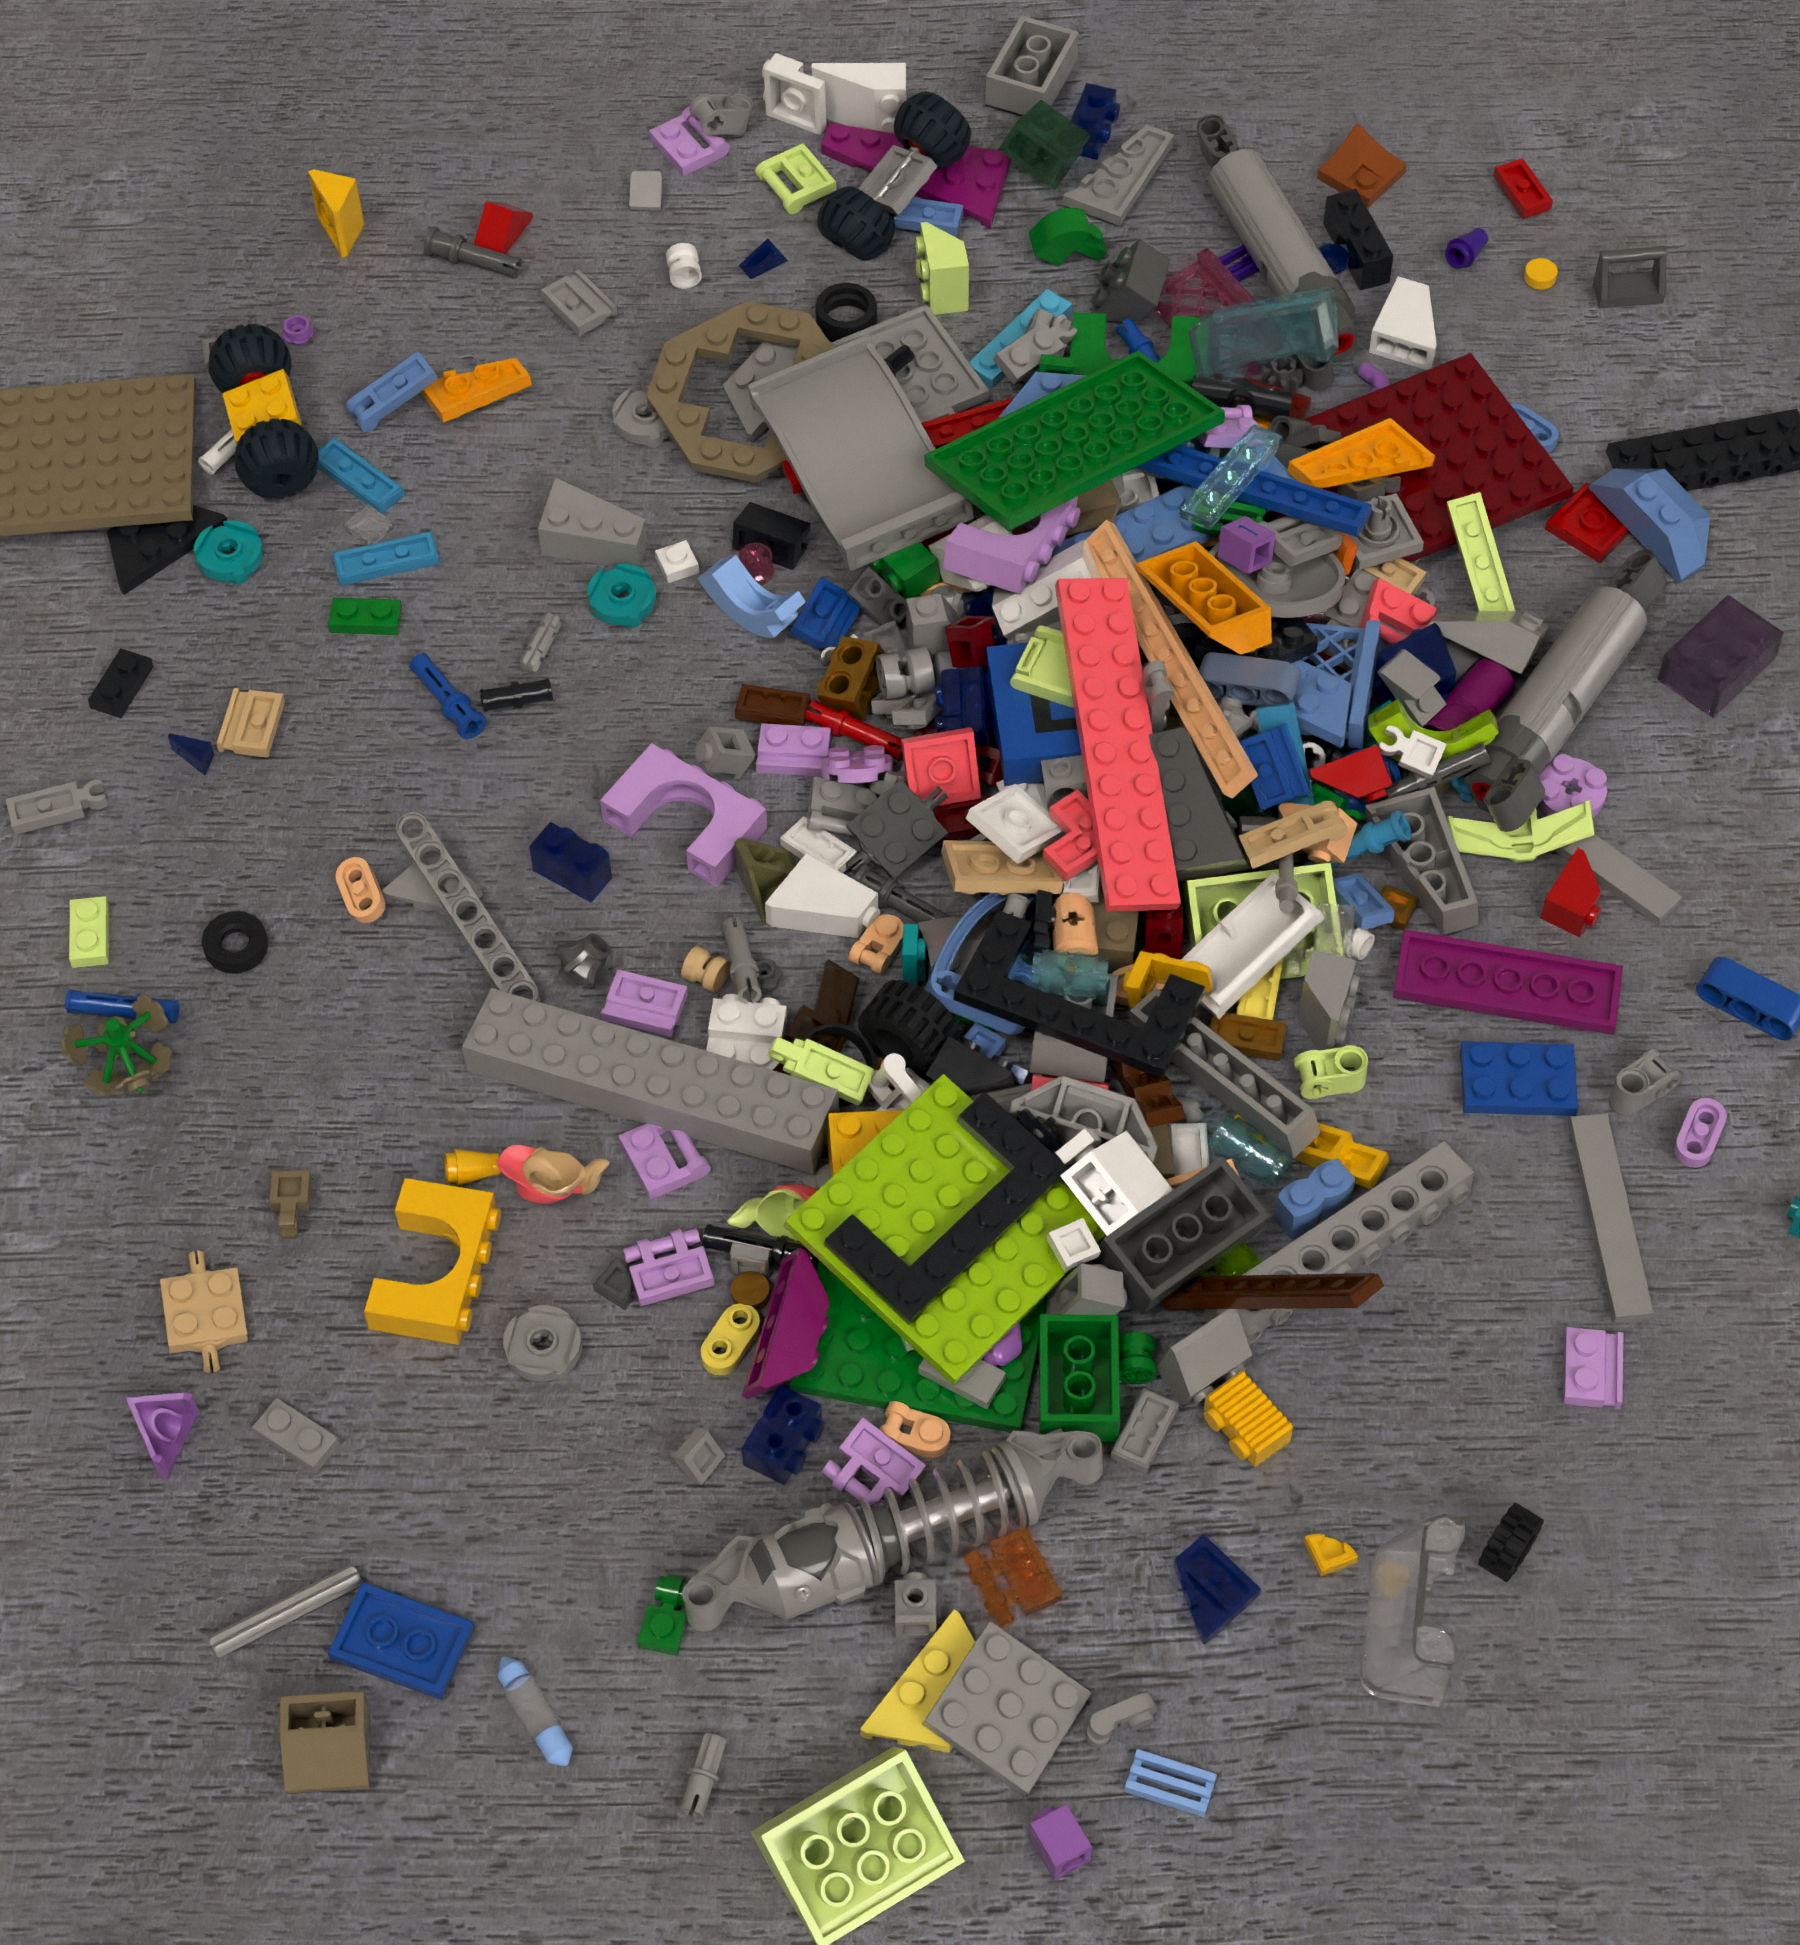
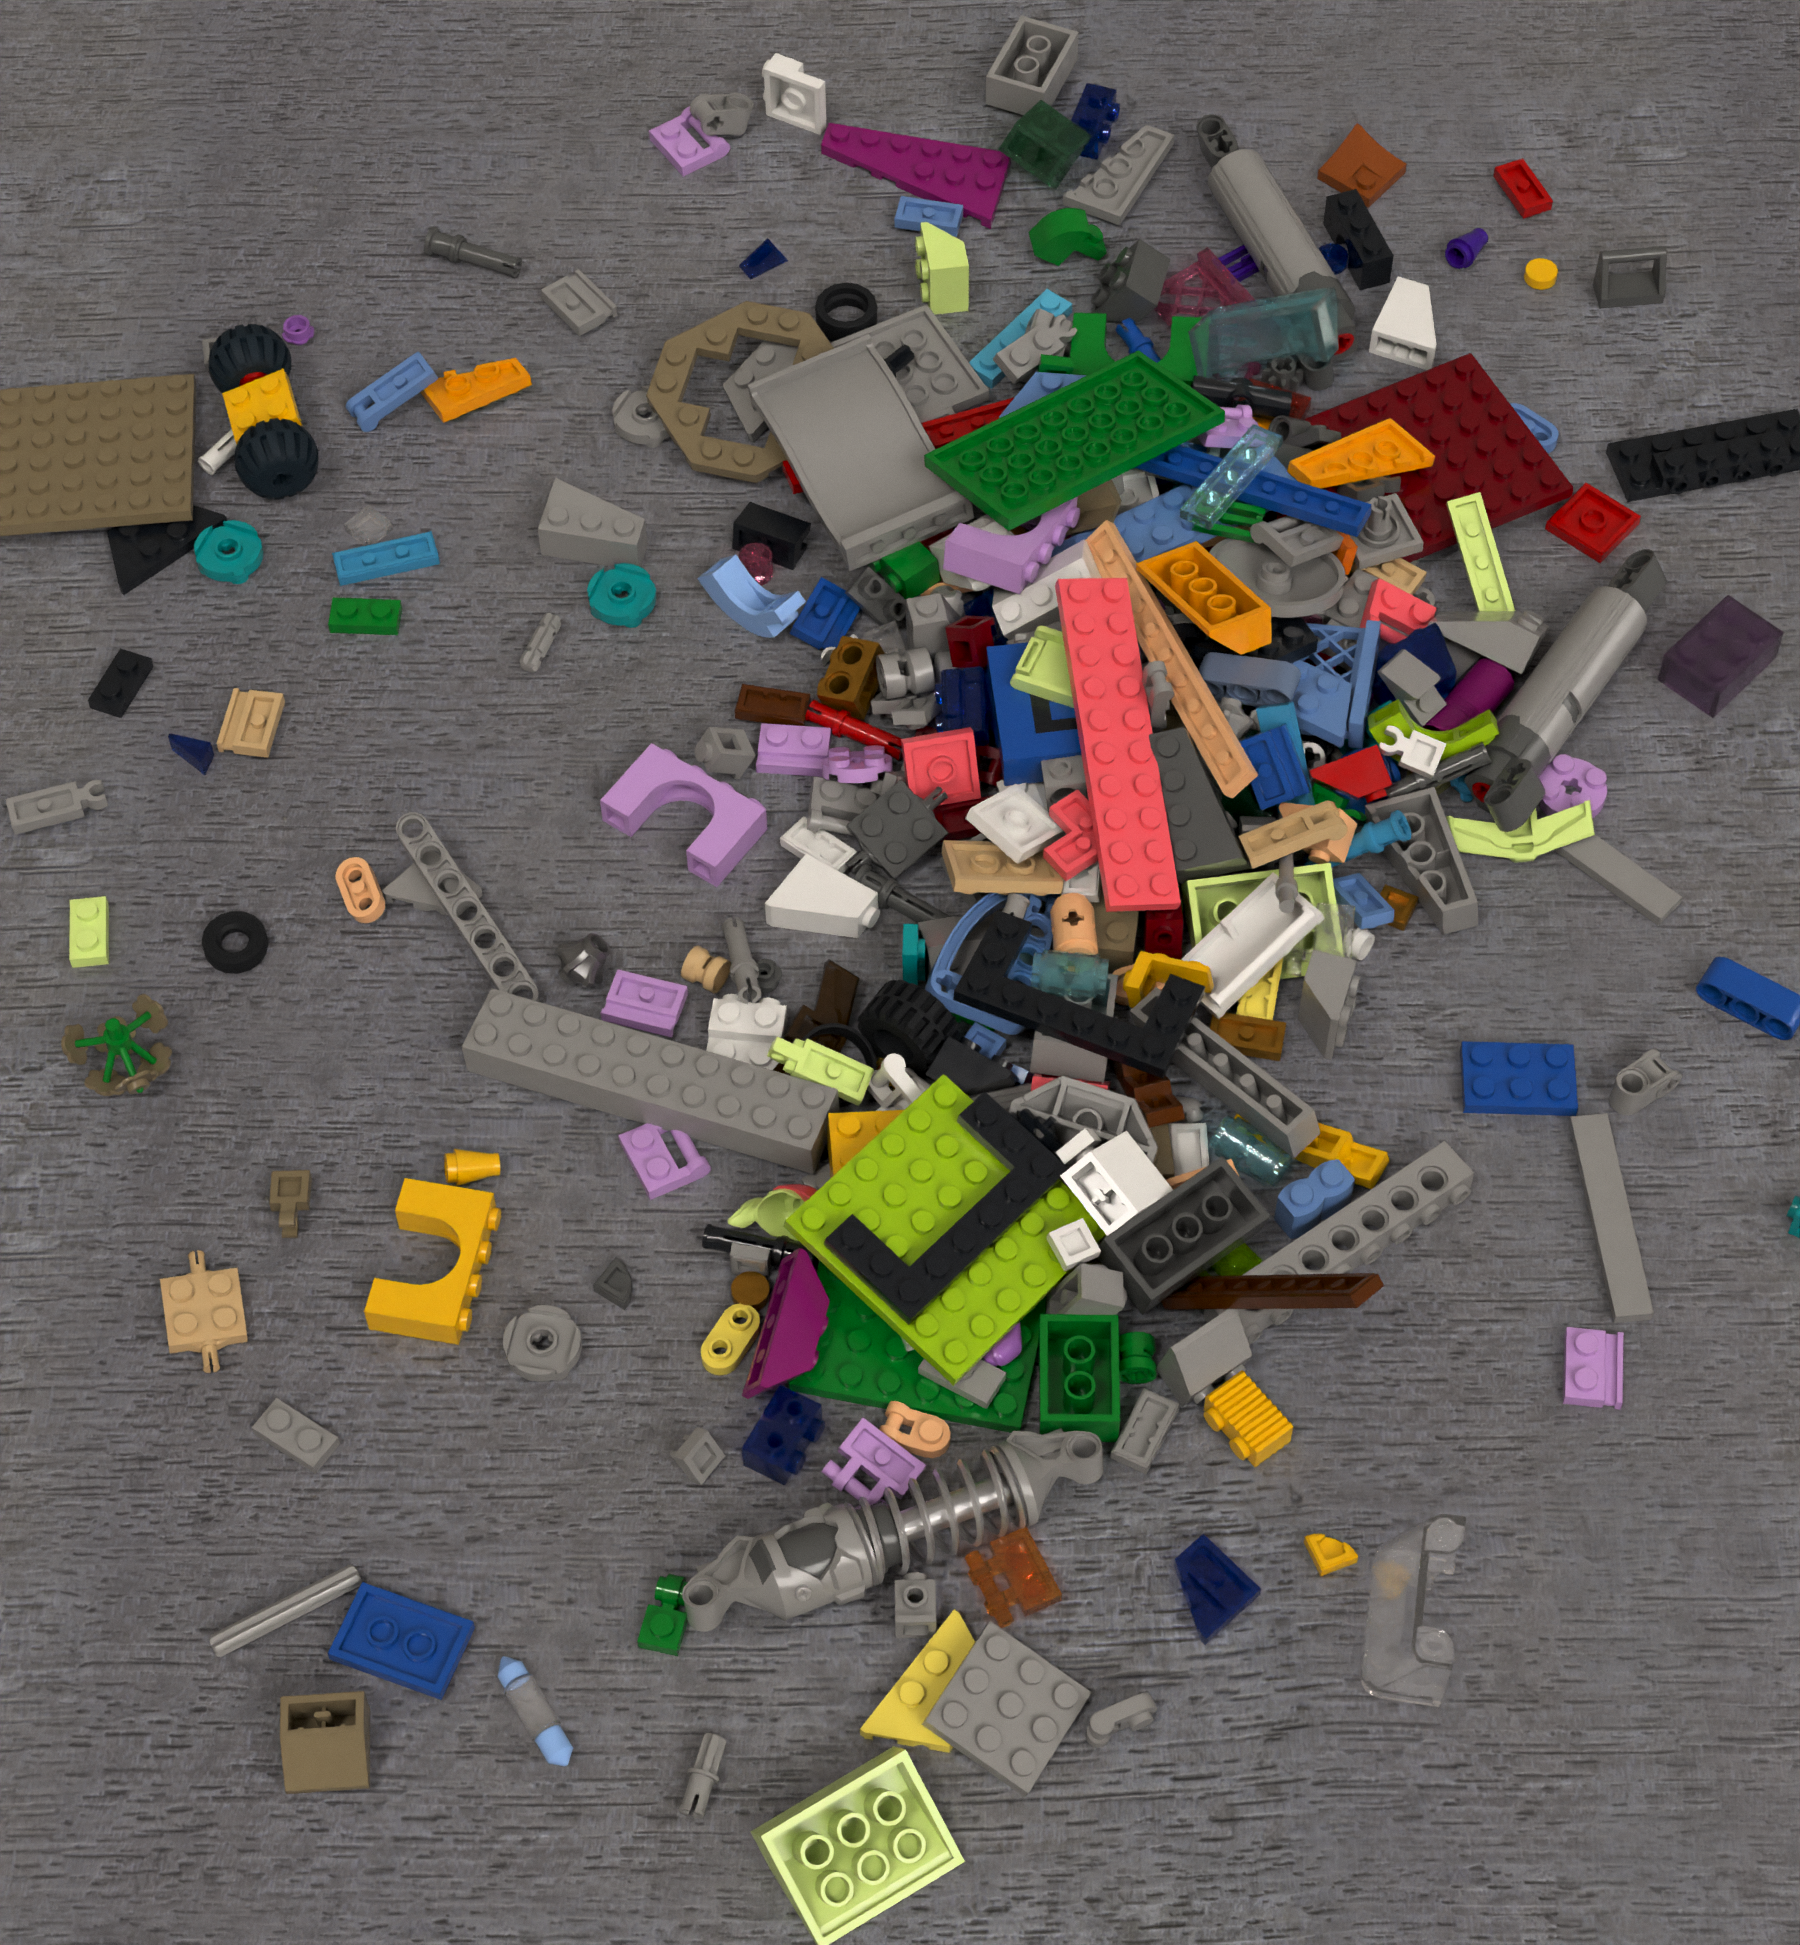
blue pin [65,989,180,1023] -> none
medium lavender slope [125,1392,199,1480] -> none
yellow slope [308,169,364,258] -> none
dark azure tile [318,437,405,515] -> none
blue pin [409,653,487,739] -> none
red slope [474,201,533,254] -> none
black pin [480,678,553,712] -> none
tan hair [497,1145,609,1205] -> none
clear blue brick [529,822,612,903] -> none
lavender plate [623,1228,715,1307] -> none
light grey slope [629,170,664,211] -> none
white plate [655,540,699,583] -> none
white wheel [666,243,702,289] -> none
olive slope [734,838,796,925] -> none
yellowish green plate [755,143,836,215] -> none
white slope [811,63,906,133] -> none
black plate [817,91,971,261] -> none
light nougat plate [848,914,903,975] -> none
black plate [1026,890,1056,960] -> none
medium lavender brick [1029,1804,1092,1881] -> none
light blue tile [1124,1749,1217,1817] -> none
medium lavender brick [1217,516,1276,574] -> none
yellowish green piece [1294,1045,1368,1099] -> none
medium lavender arm [1358,362,1391,394] -> none
magenta plate [1393,930,1623,1035] -> none
black tyre [1478,1503,1544,1582] -> none
red slope [1540,847,1602,937] -> none
medium blue wedge [1588,468,1710,583] -> none
lavender plate [1674,1098,1727,1168] -> none

